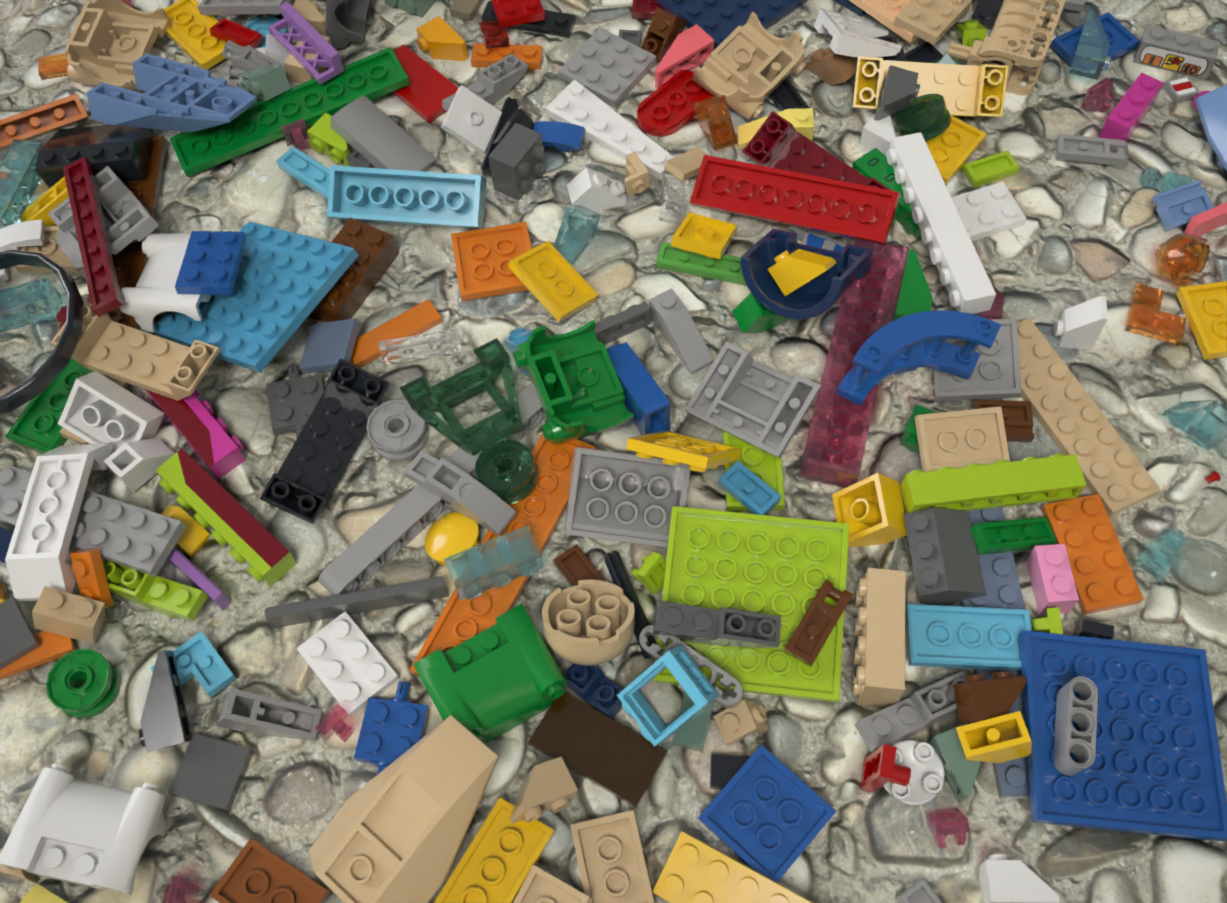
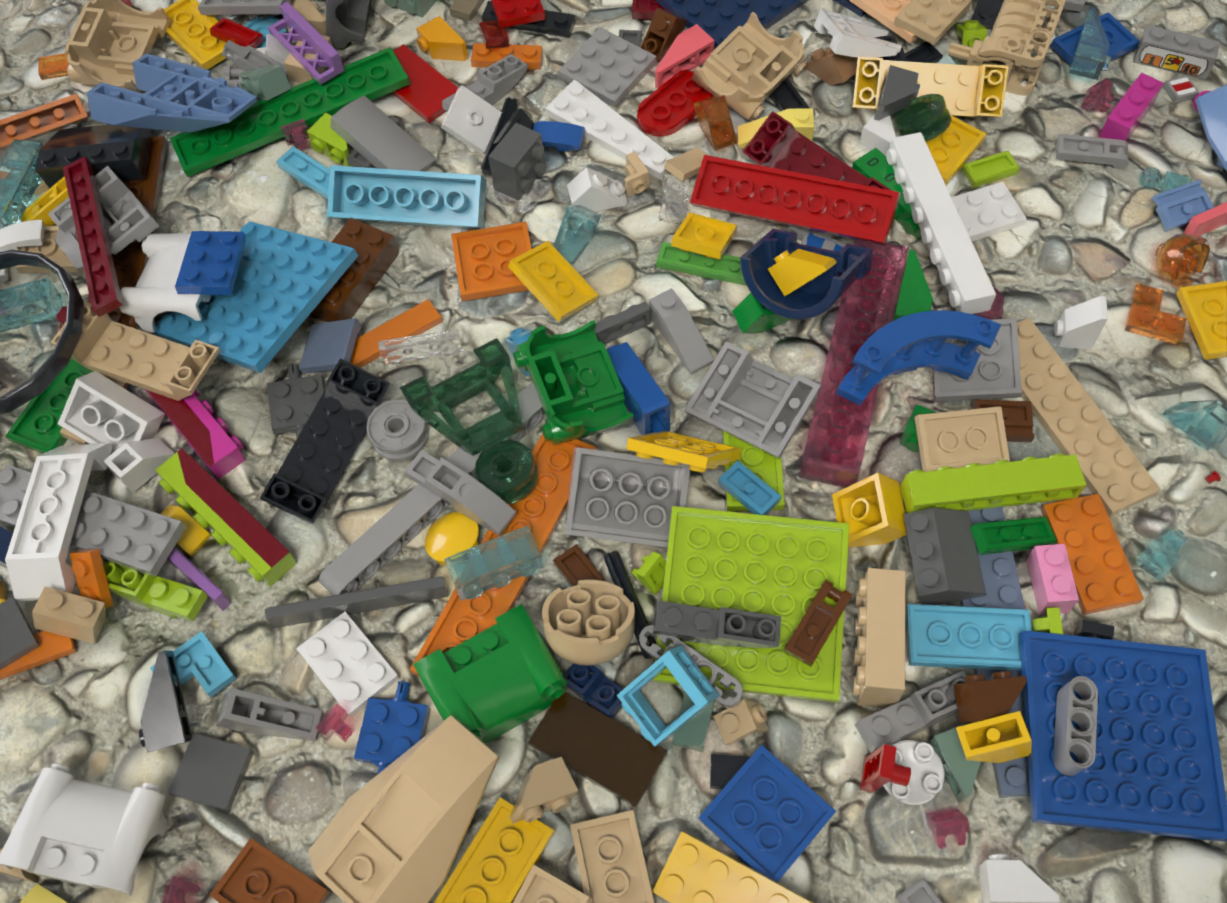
green wheel [46,649,121,718] -> none

